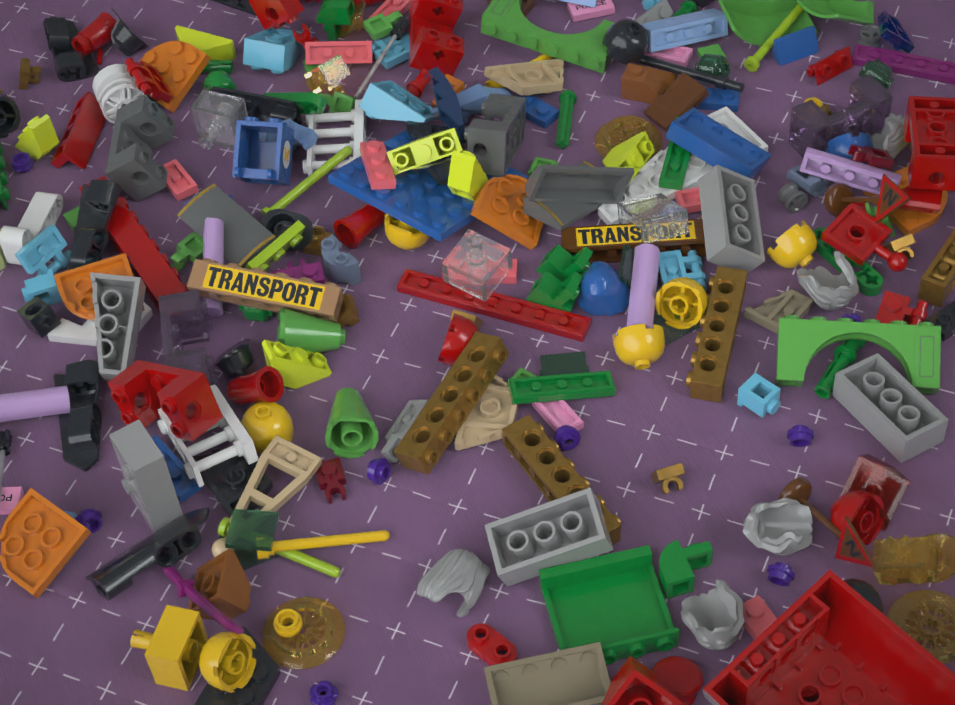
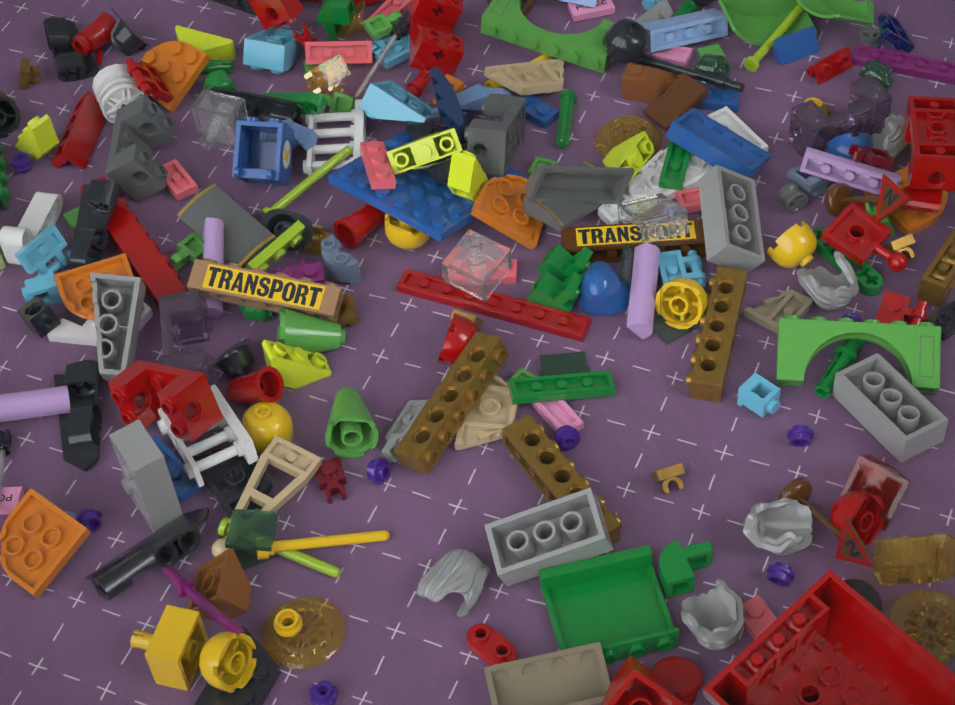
yellow cylinder [612,324,665,370] -> none

